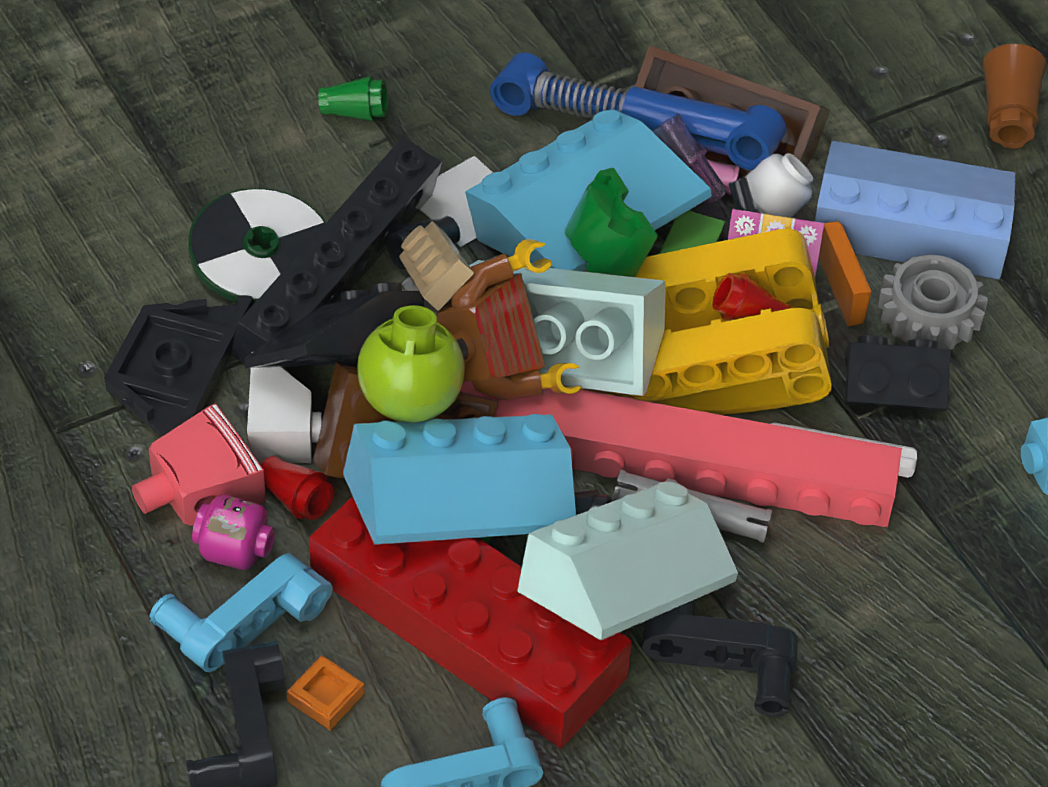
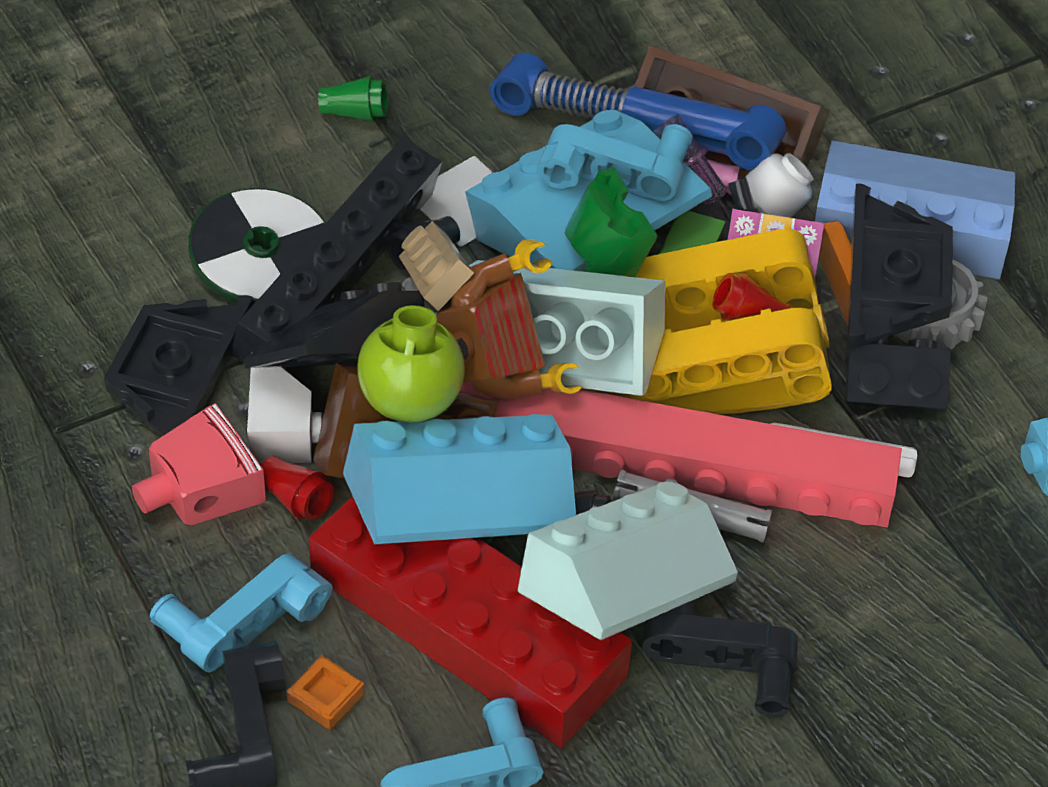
dark pink head [192,495,275,570] -> none
dark orange plant [982,44,1046,149] -> none
none -> medium azure beam [537,124,693,201]
none -> black wing [847,183,953,347]

